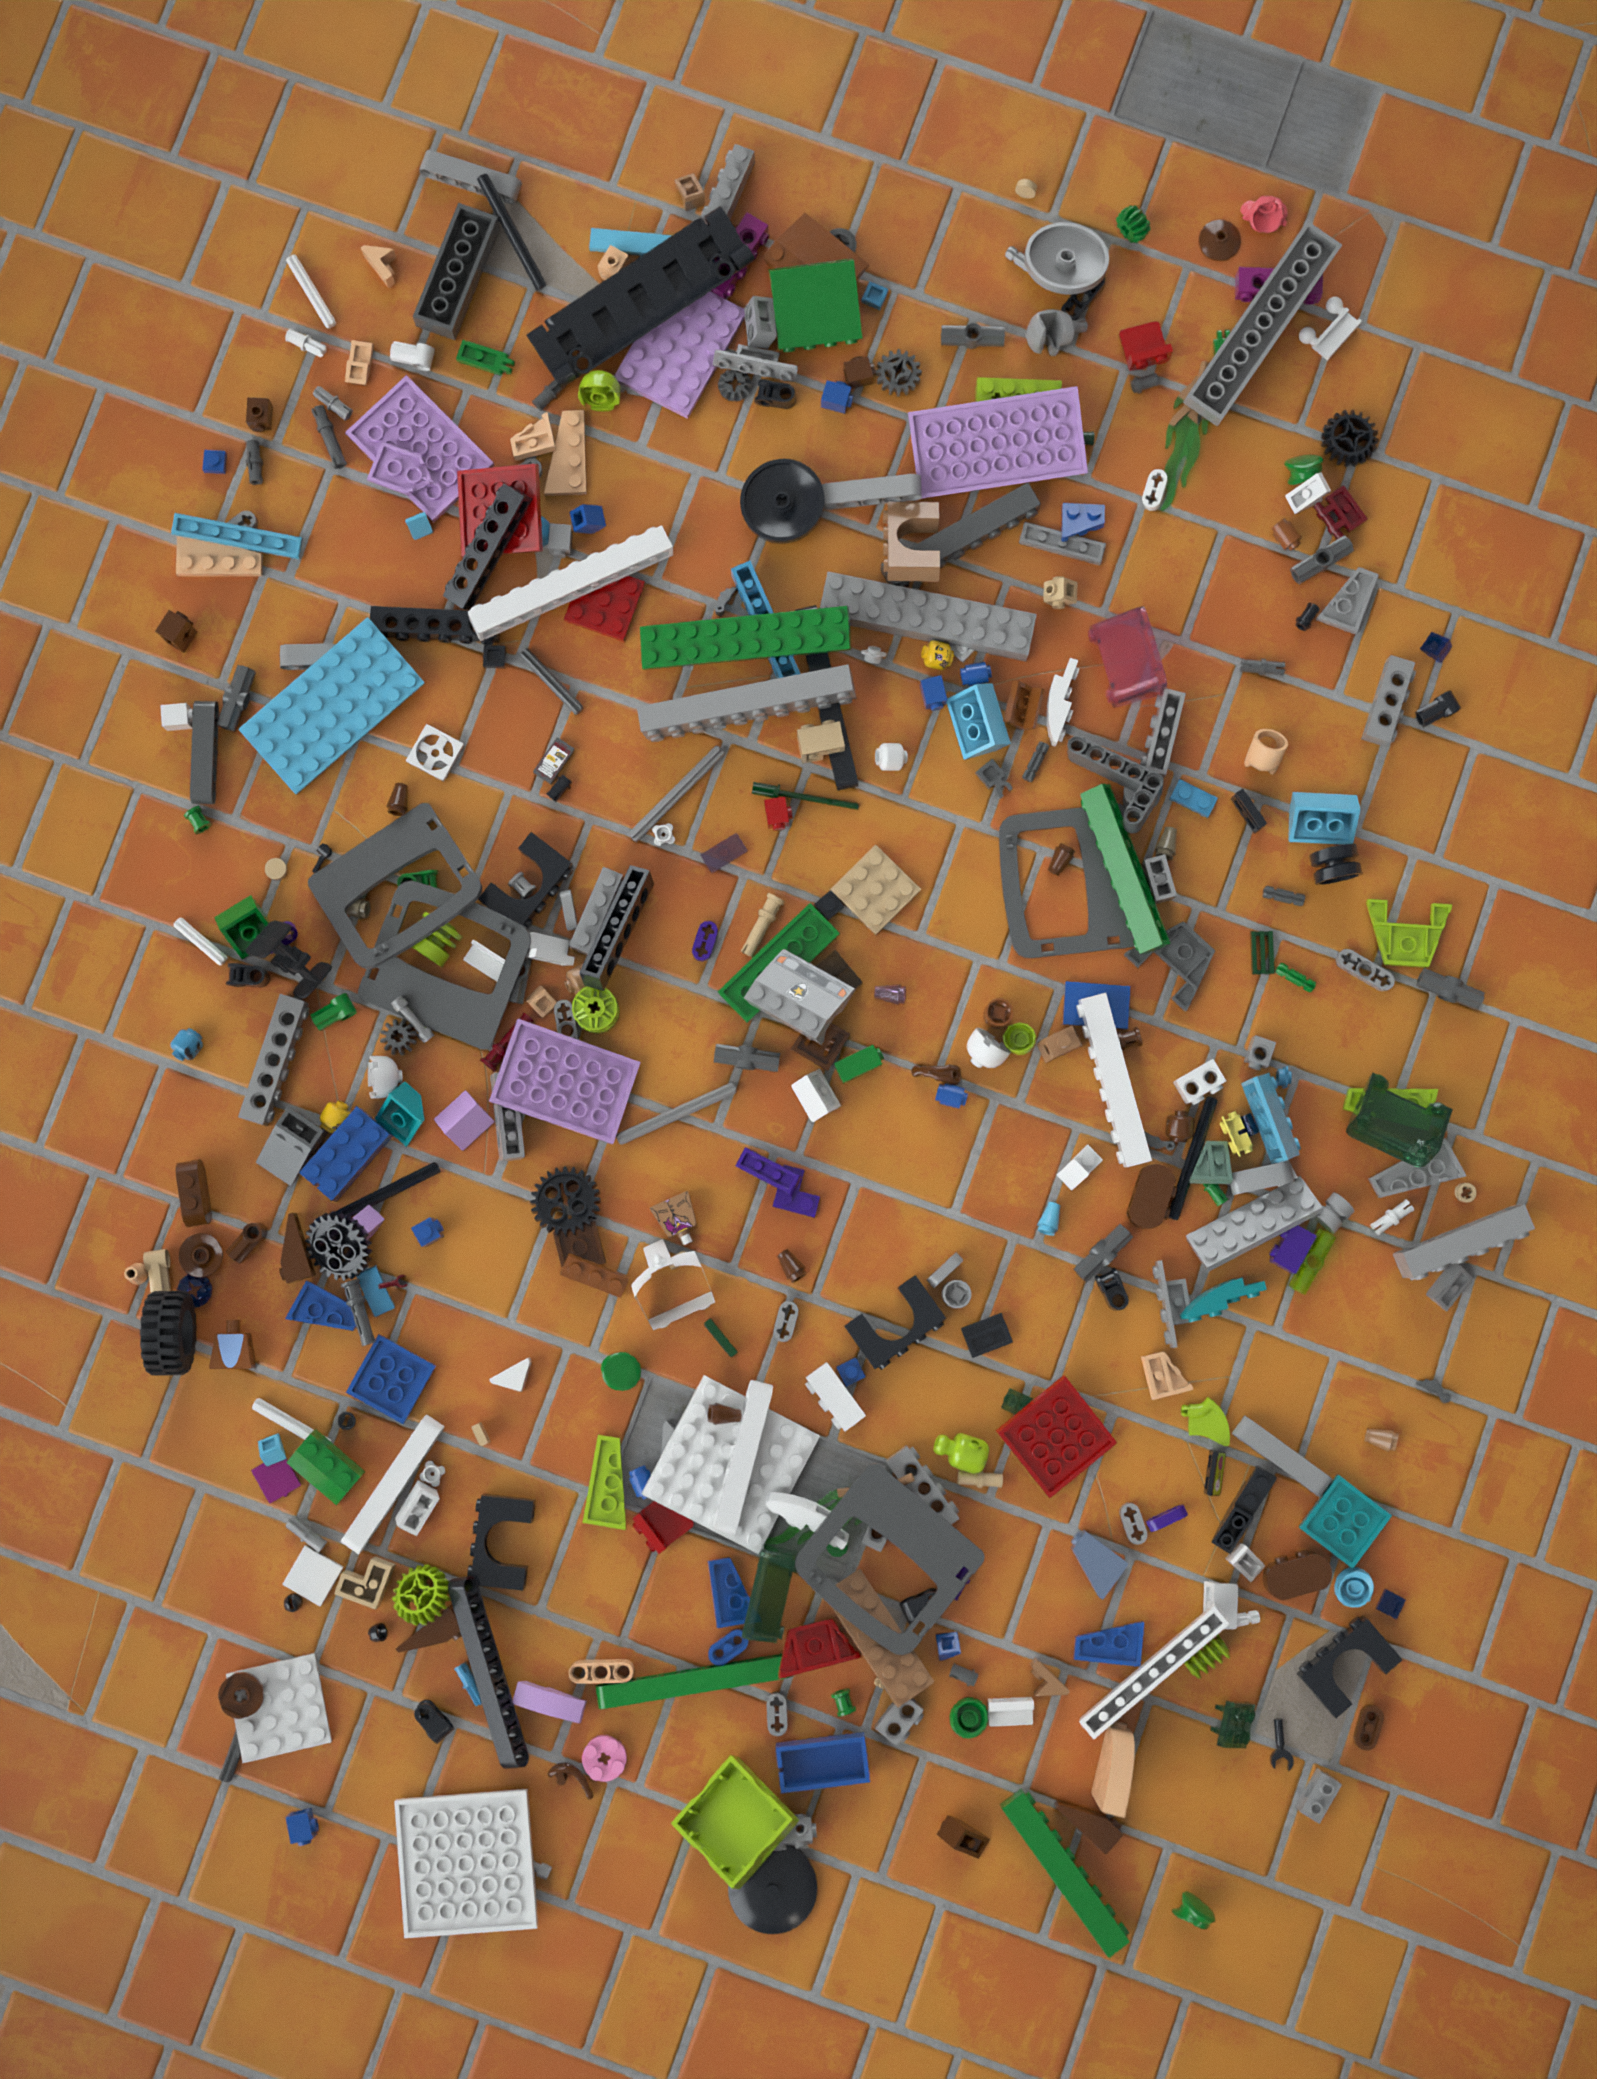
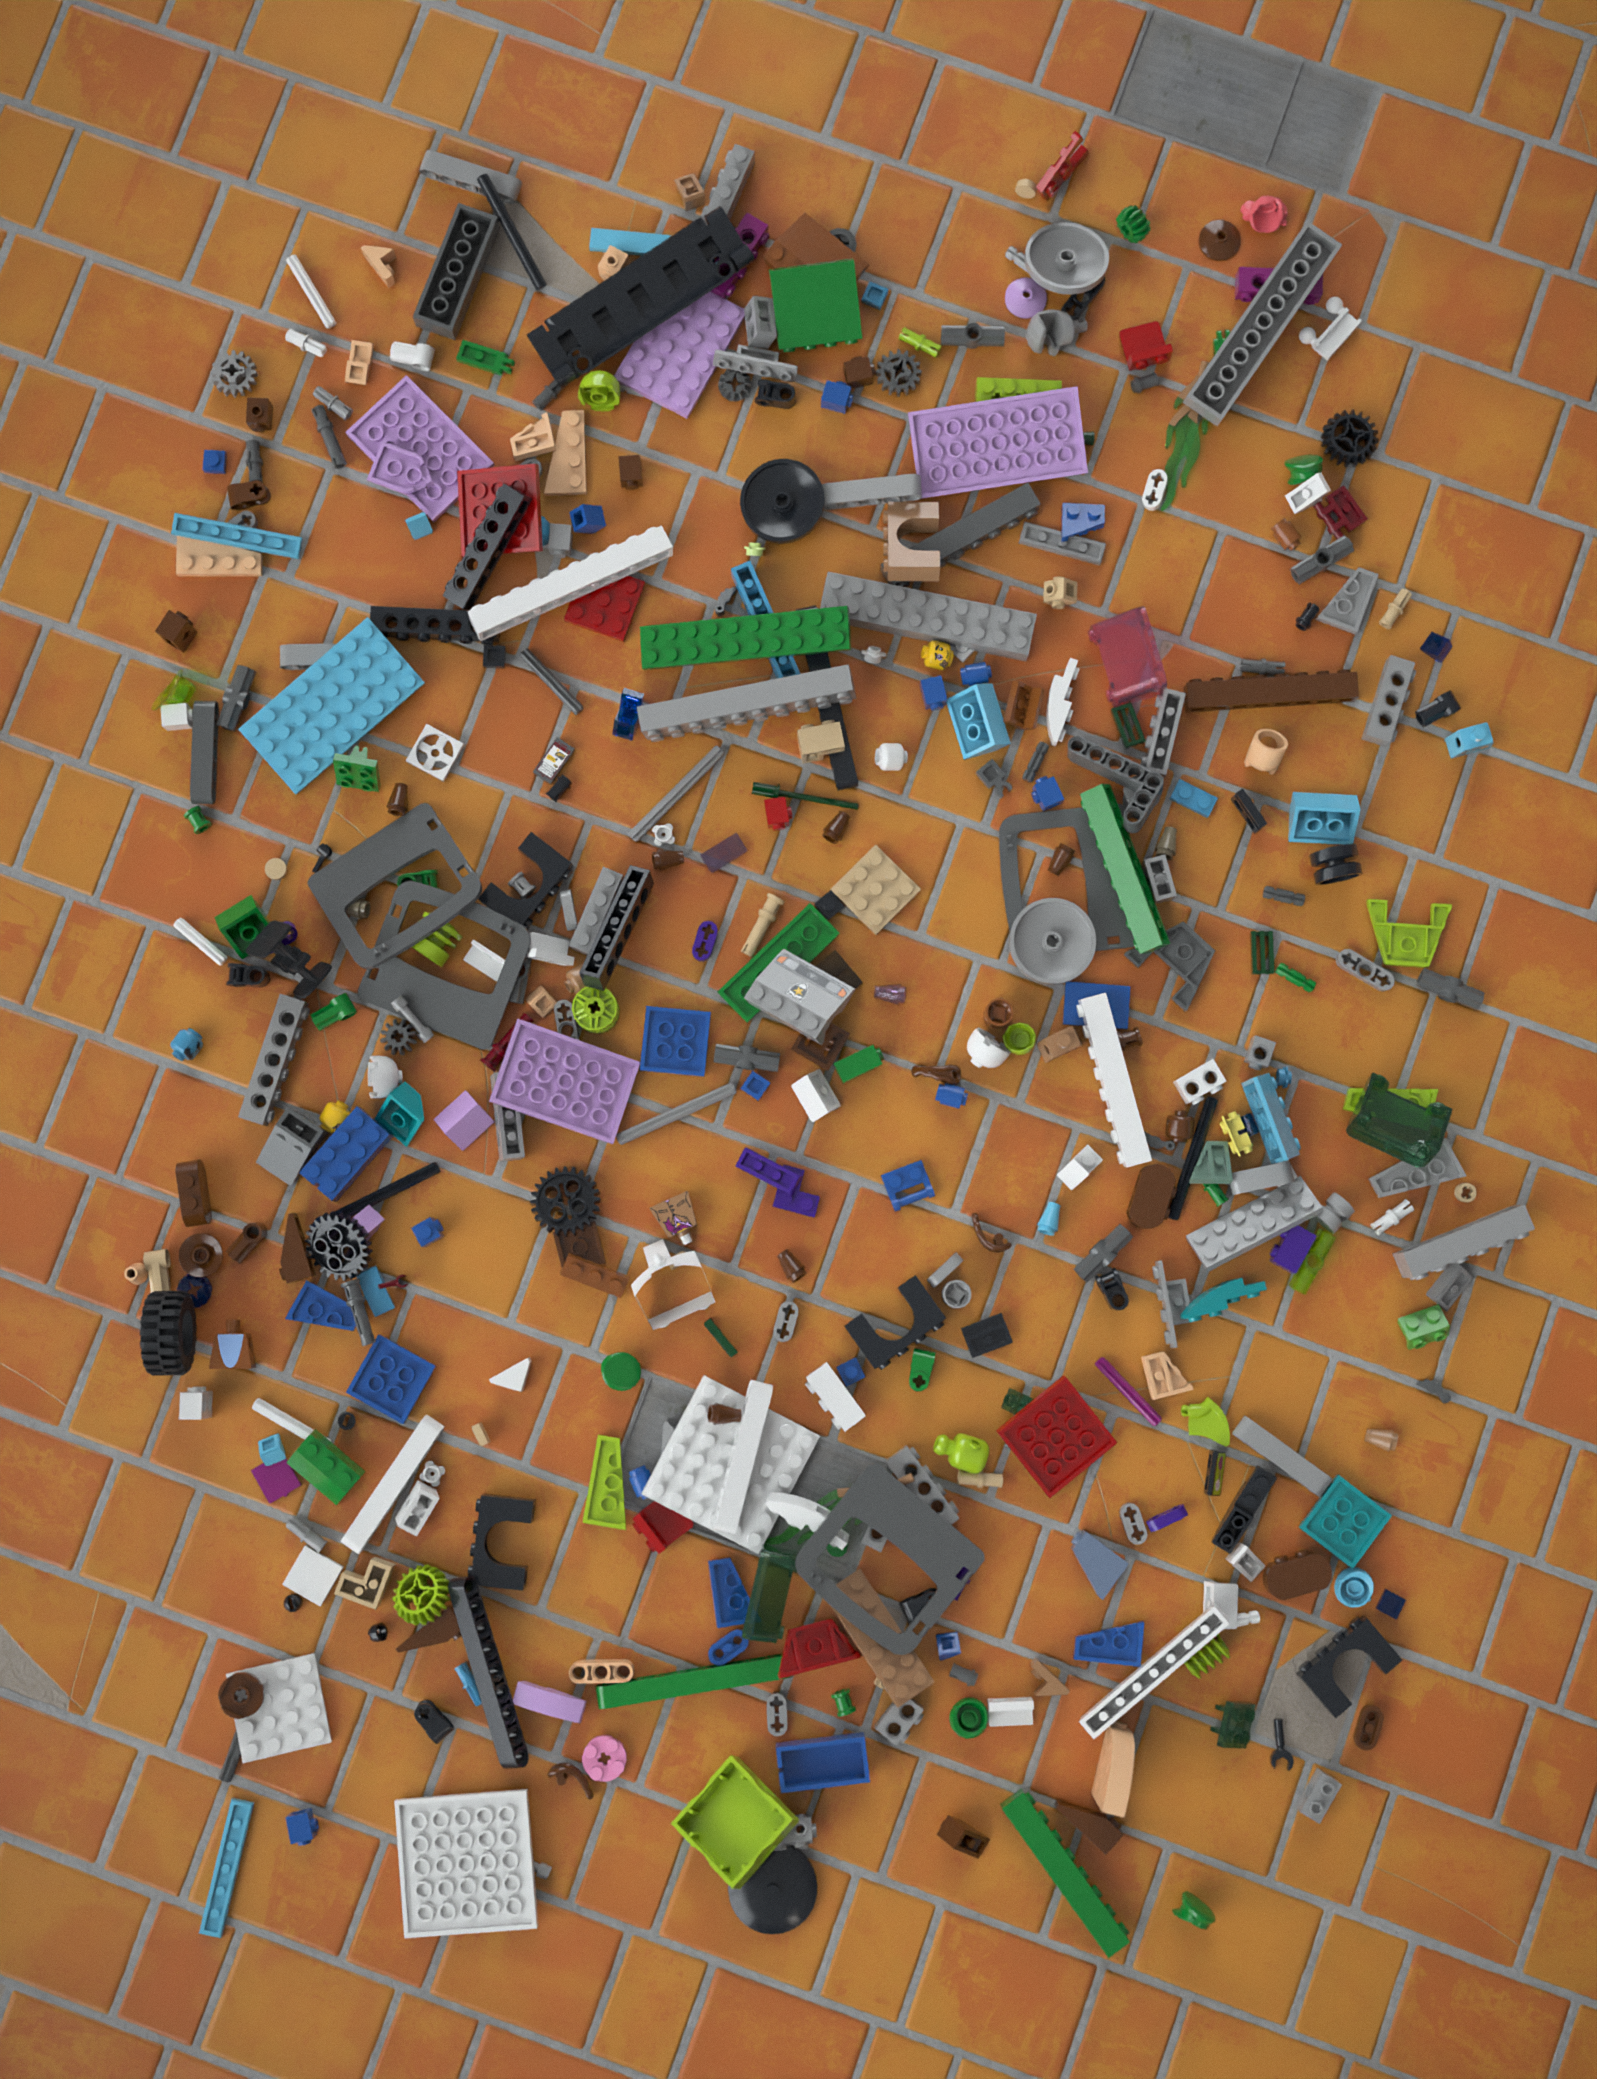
none -> clear neon green piece [151,669,196,711]
none -> white brick [179,1386,213,1420]
none -> medium azure tile [199,1797,255,1938]
none -> light grey gear [210,350,258,398]
none -> reddish brown piece [227,480,271,510]
none -> green plate [333,746,381,792]
none -> clear blue brick [612,688,645,741]
none -> reddish brown brick [618,455,643,490]
none -> blue plate [640,1006,711,1077]
none -> reddish brown cone [652,850,684,871]
none -> blue plate [740,1071,771,1101]
none -> yellowish green plate [744,543,766,556]
none -> reddish brown cone [822,811,850,844]
none -> blue plate [881,1160,935,1212]
none -> lime pin [899,327,942,358]
none -> green piece [909,1348,936,1391]
none -> reddish brown piece [972,1213,1012,1253]
none -> lavender dish [1005,278,1047,319]
none -> light grey dish [1009,898,1096,985]
none -> blue brick [1031,776,1064,812]
none -> red wing [1036,131,1089,201]
none -> magenta axle [1095,1357,1162,1426]
none -> dark green tile [1110,702,1146,750]
none -> reddish brown brick [1183,669,1359,713]
none -> tan axle [1379,589,1412,629]
none -> bright green bracket [1397,1304,1450,1350]
none -> medium azure torso [1445,722,1494,759]

